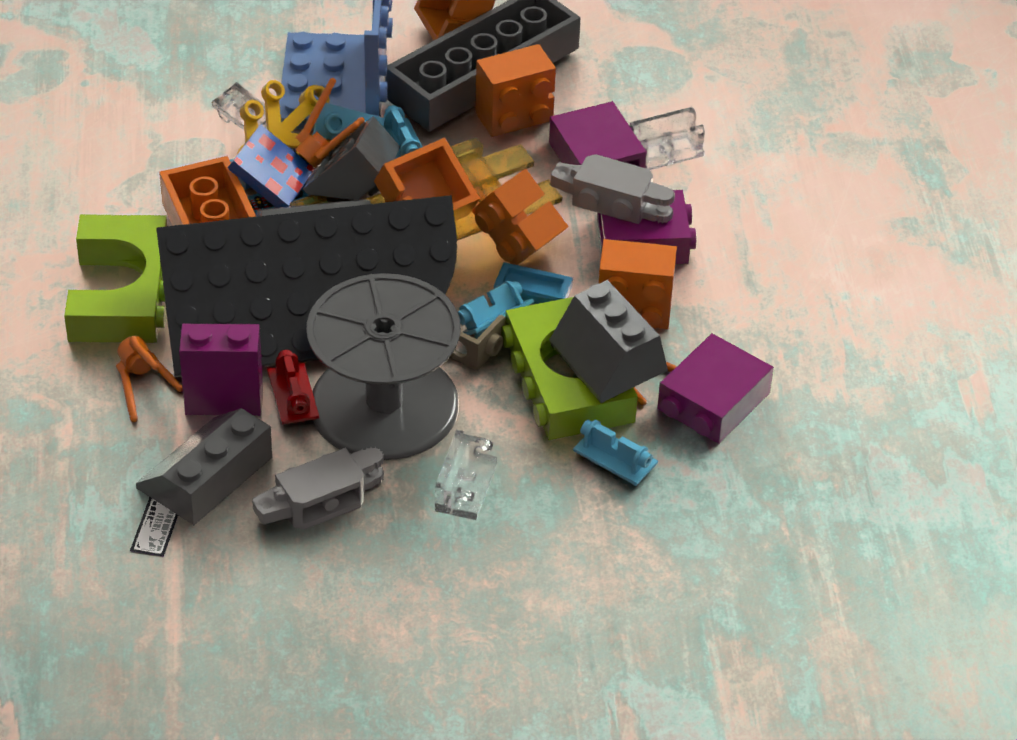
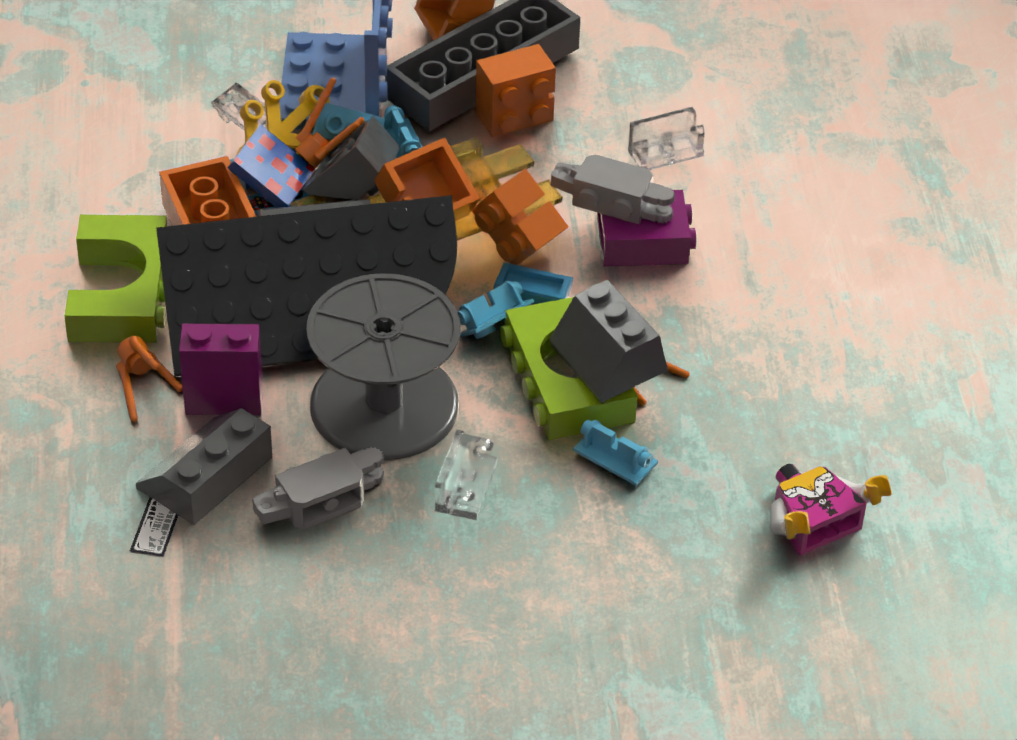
red hinge [267,350,319,425] -> none
dark tan bracket [450,315,506,371] -> none
magenta brick [549,101,647,168] -> none
orange piece [598,239,677,329] -> none
magenta brick [657,333,774,444] -> none
none -> torso [770,464,892,556]

